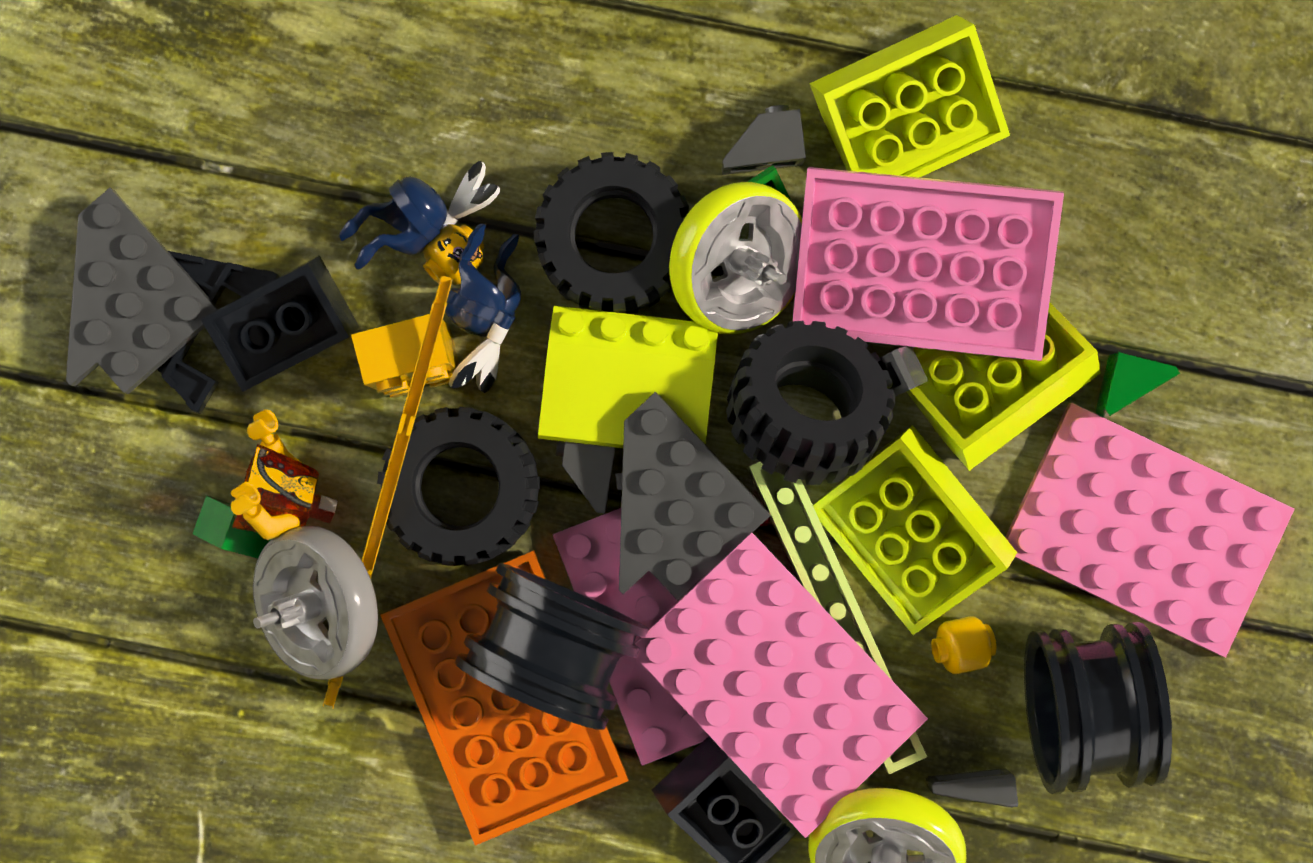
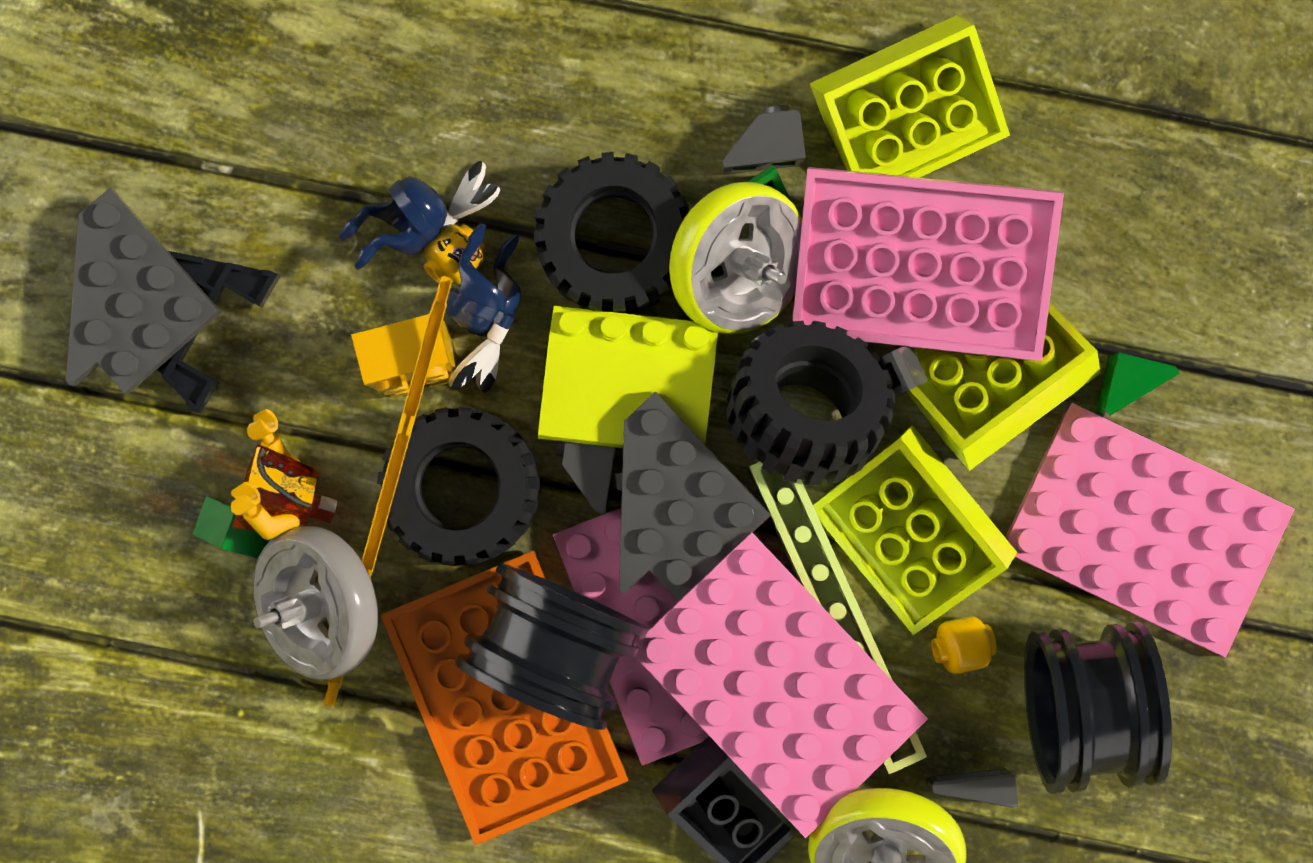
black slope [201,255,360,392] -> none

